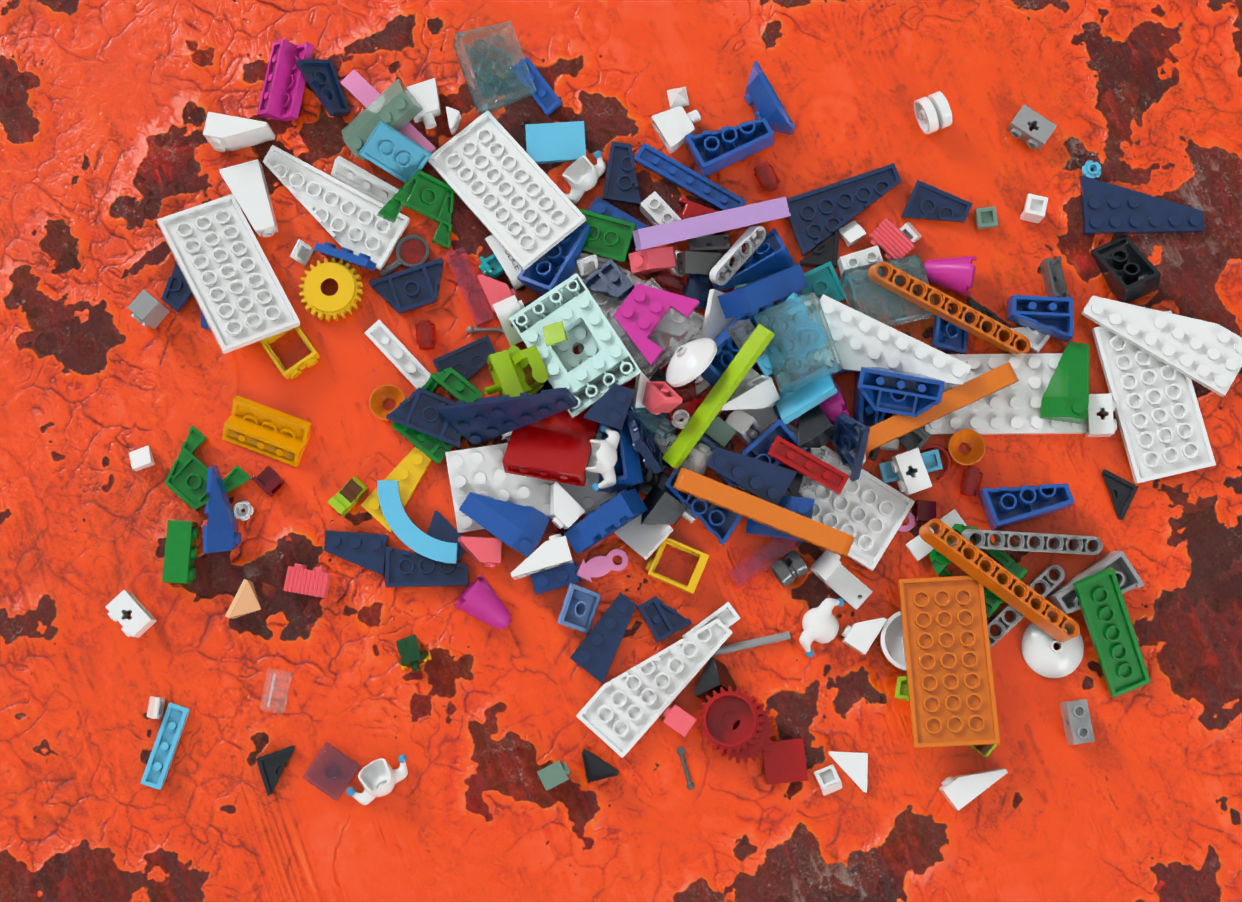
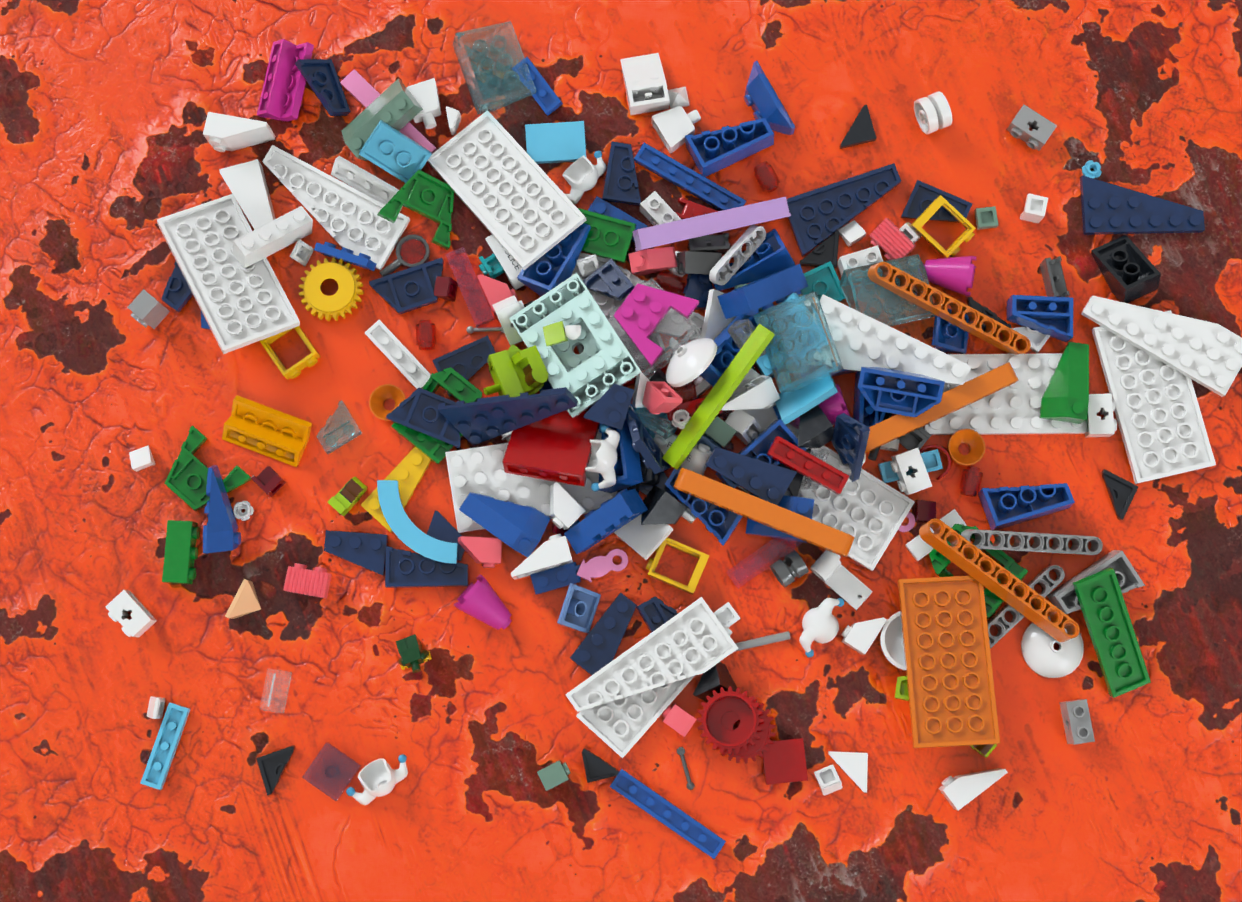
none -> white brick [233,206,313,269]
none -> clear light blue wing [316,400,362,454]
none -> dark red slope [434,276,458,302]
none -> white hinge [565,325,581,340]
none -> white wing [565,597,738,712]
none -> blue plate [610,768,726,859]
none -> white slope [620,53,670,115]
none -> black tile [840,105,876,149]
none -> yellow window [911,195,976,258]

